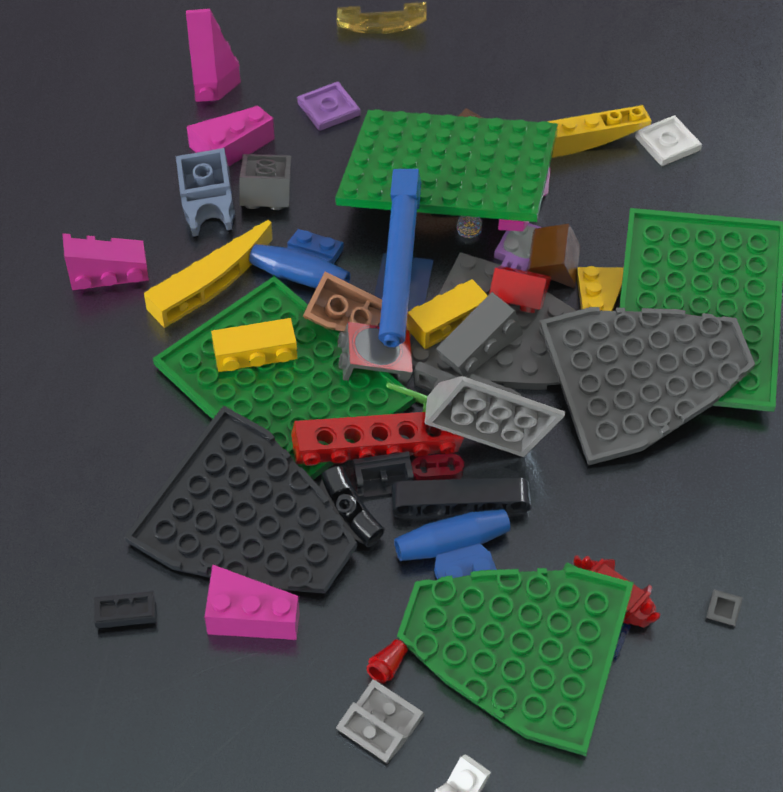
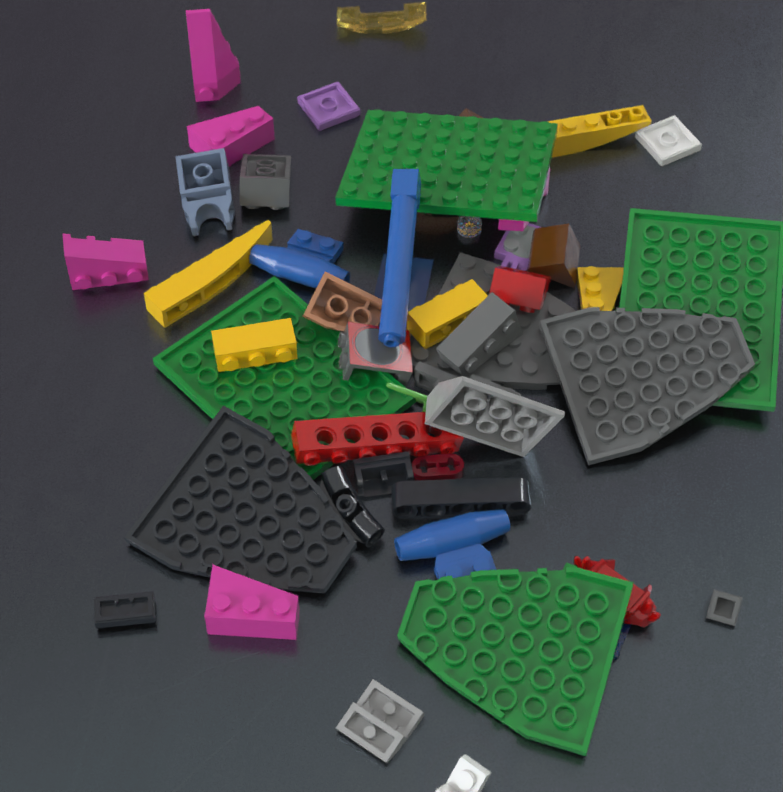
red cone [366,639,408,683] -> none

